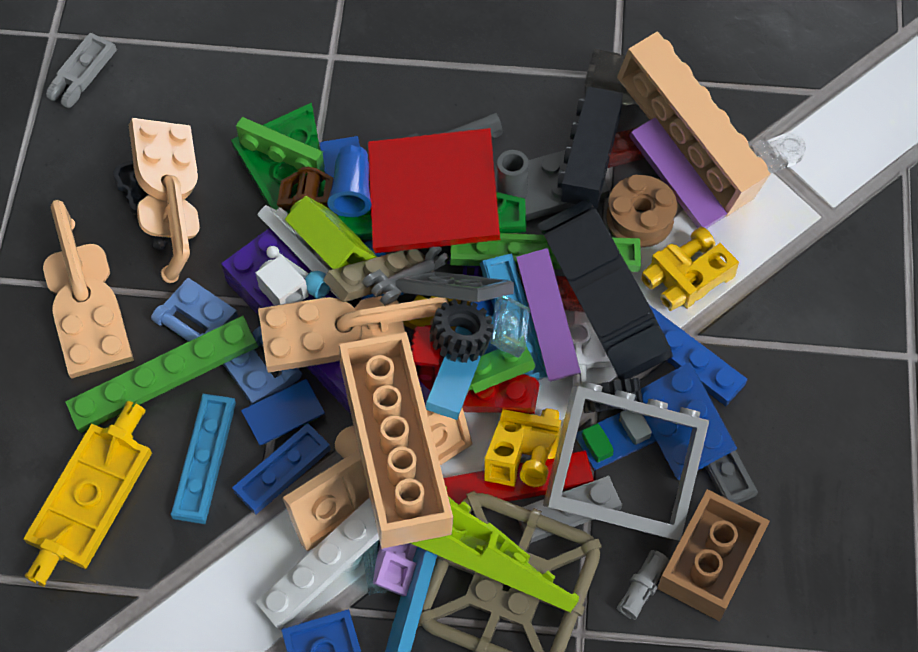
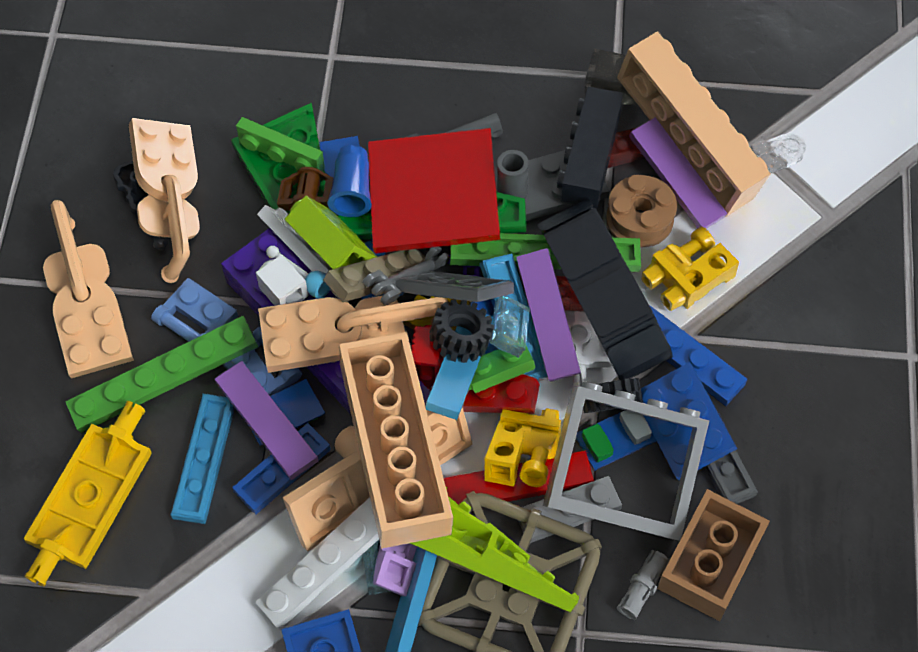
light grey hinge [46,33,117,108] -> none
none -> medium lavender tile [215,361,318,480]

